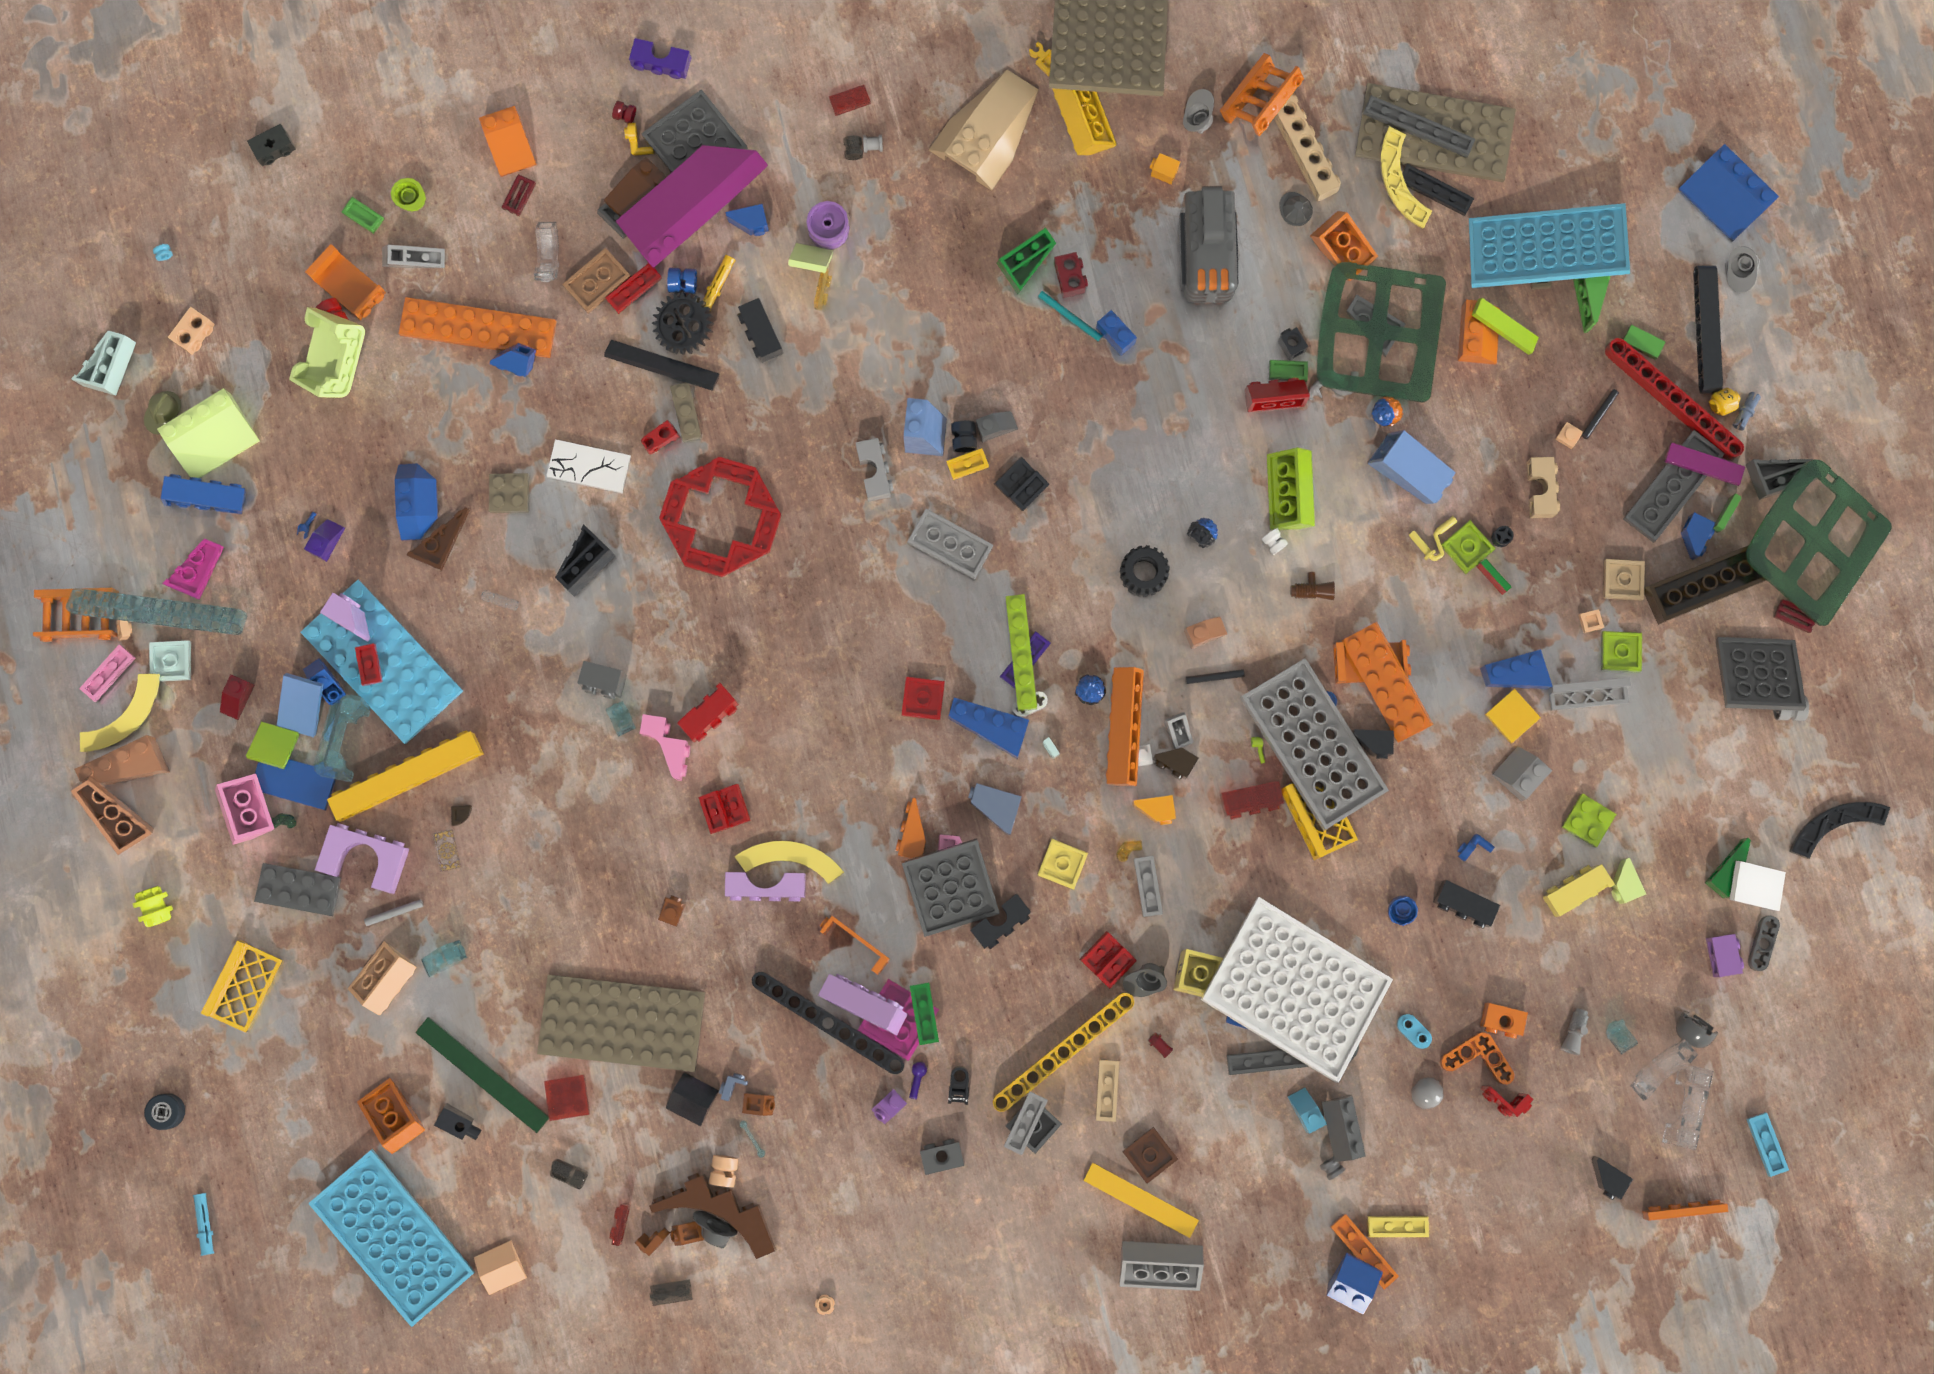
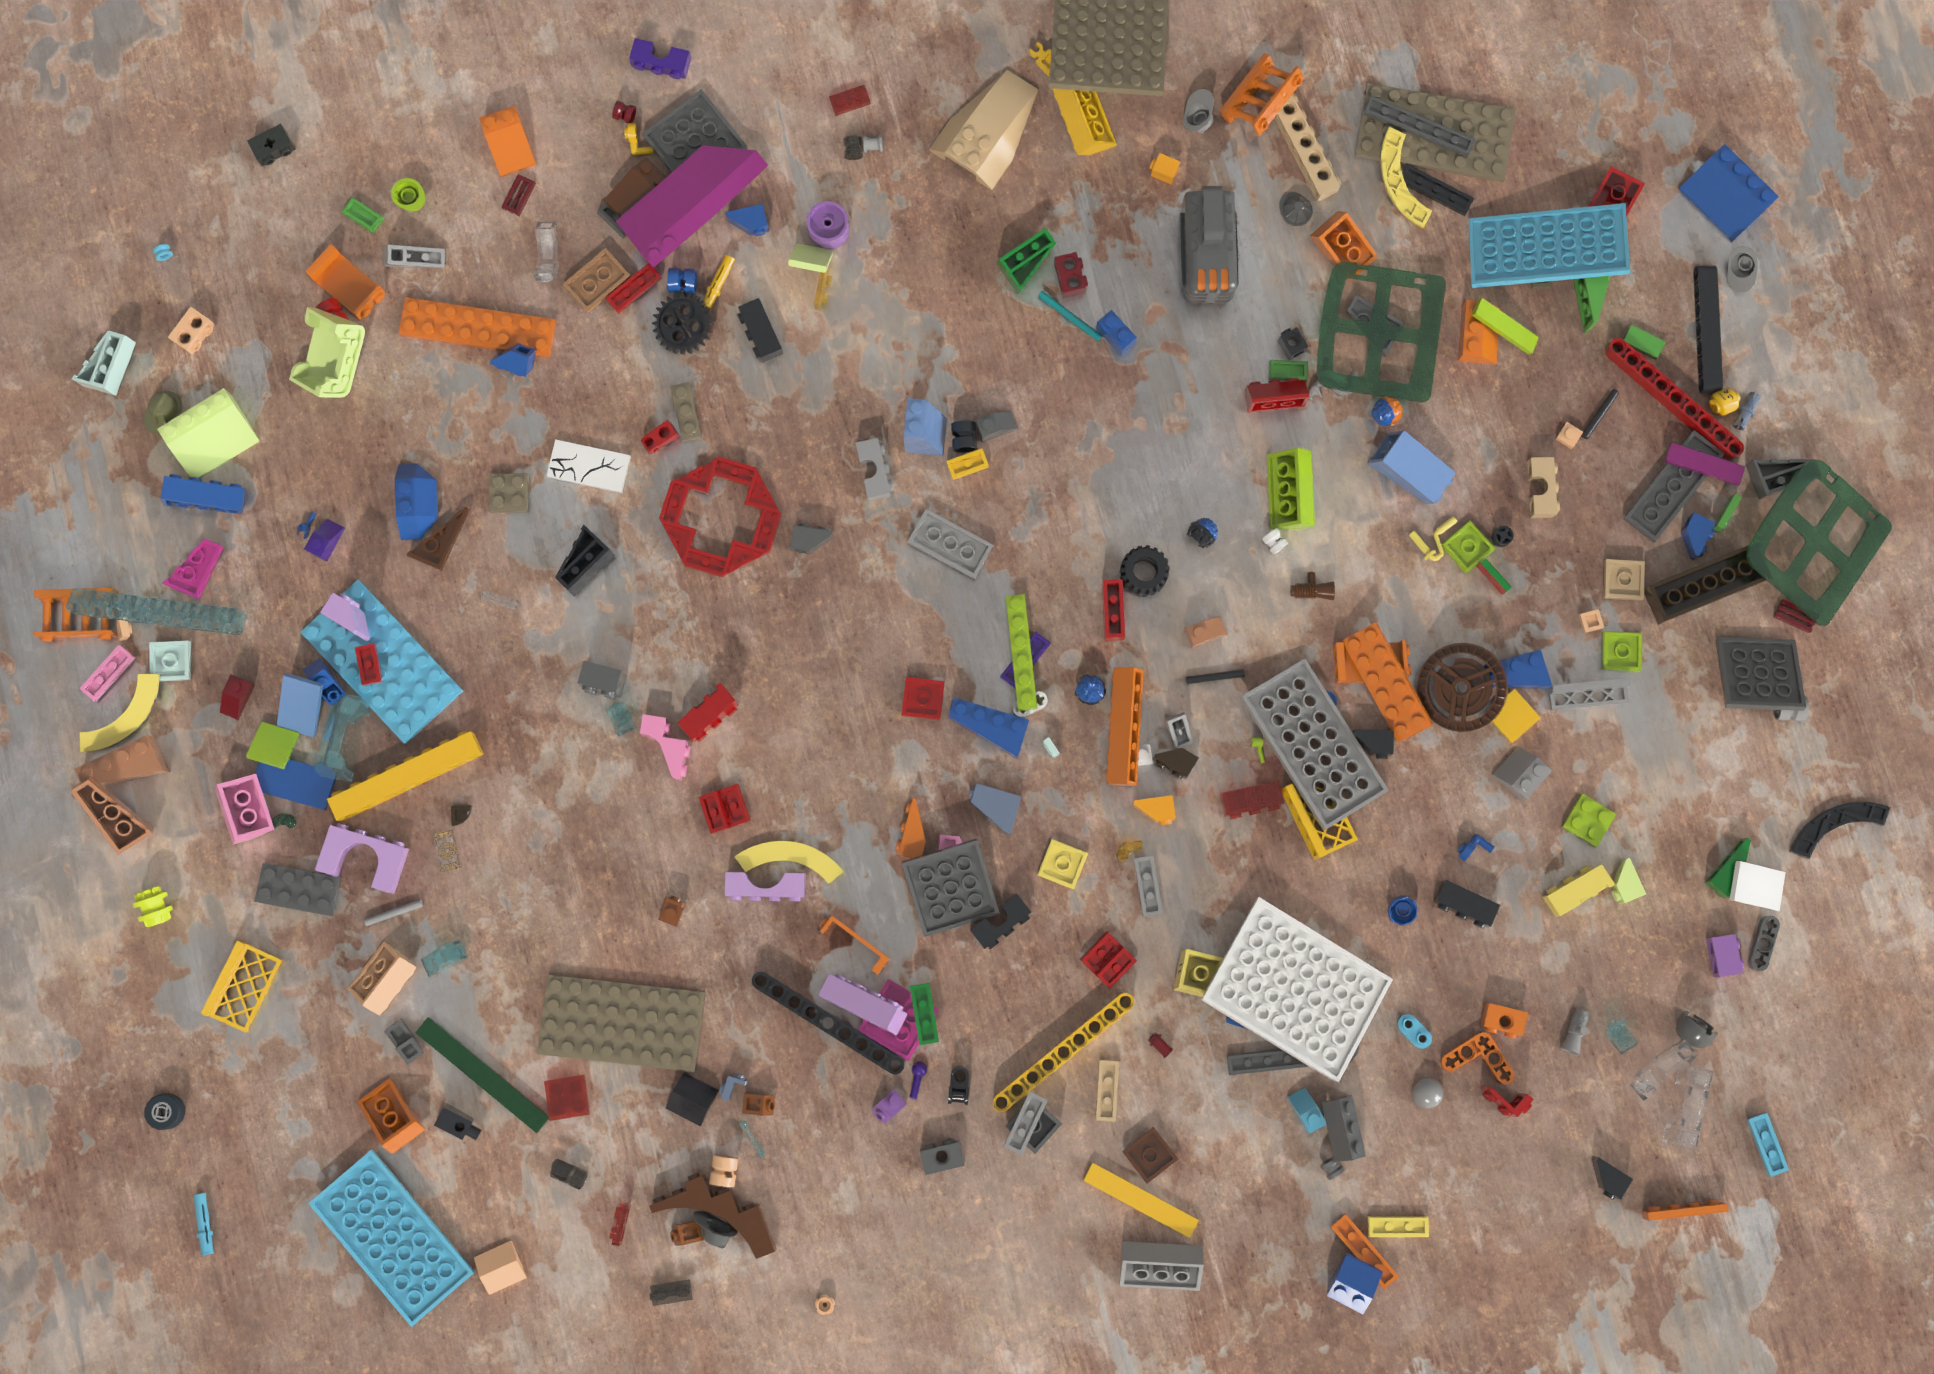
black tile [604,340,720,391] -> none
dark orange bracket [635,1227,670,1256] -> none
black slope [994,457,1050,511] -> none
dark grey piece [1123,963,1167,997] -> none
none -> dark grey slope [384,1019,424,1065]
none -> dark grey slope [790,523,833,554]
none -> red brick [1102,579,1125,641]
none -> reddish brown piece [1417,643,1508,732]
none -> red slope [1588,166,1645,217]

